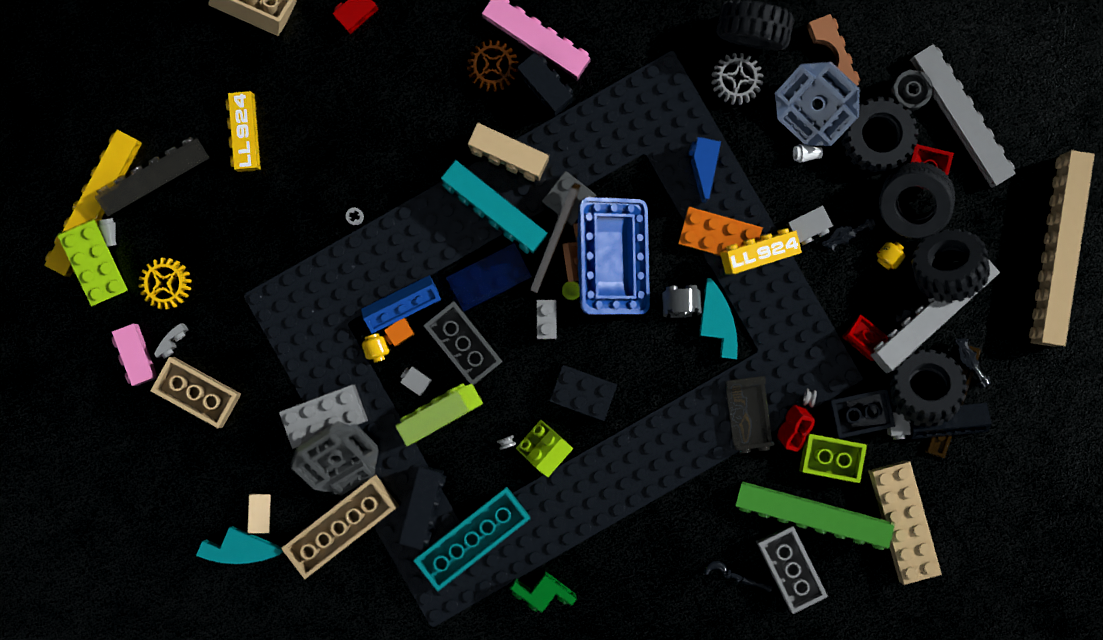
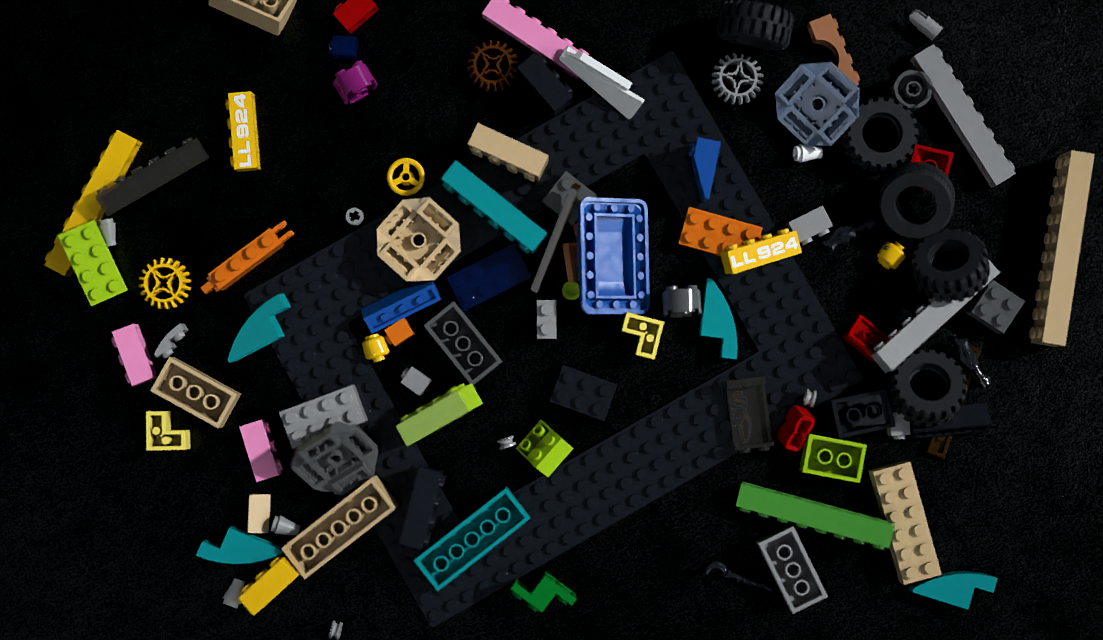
none -> light yellow brick [146,411,190,450]
none -> orange hinge [200,221,294,294]
none -> white cone [223,578,245,608]
none -> teal slope [228,293,291,363]
none -> yellow brick [238,555,300,616]
none -> bright pink brick [239,419,283,482]
none -> light grey cone [270,515,301,536]
none -> clear blue brick [329,35,358,59]
none -> light grey bush [329,621,343,640]
none -> magenta brick [333,61,378,104]
none -> tan piece [377,197,461,282]
none -> yellow piece [387,158,425,196]
none -> white wedge [559,46,645,119]
none -> light yellow brick [621,312,664,360]
none -> light grey hinge [908,9,943,41]
none -> teal slope [908,571,998,609]
none -> dark grey brick [966,280,1025,334]

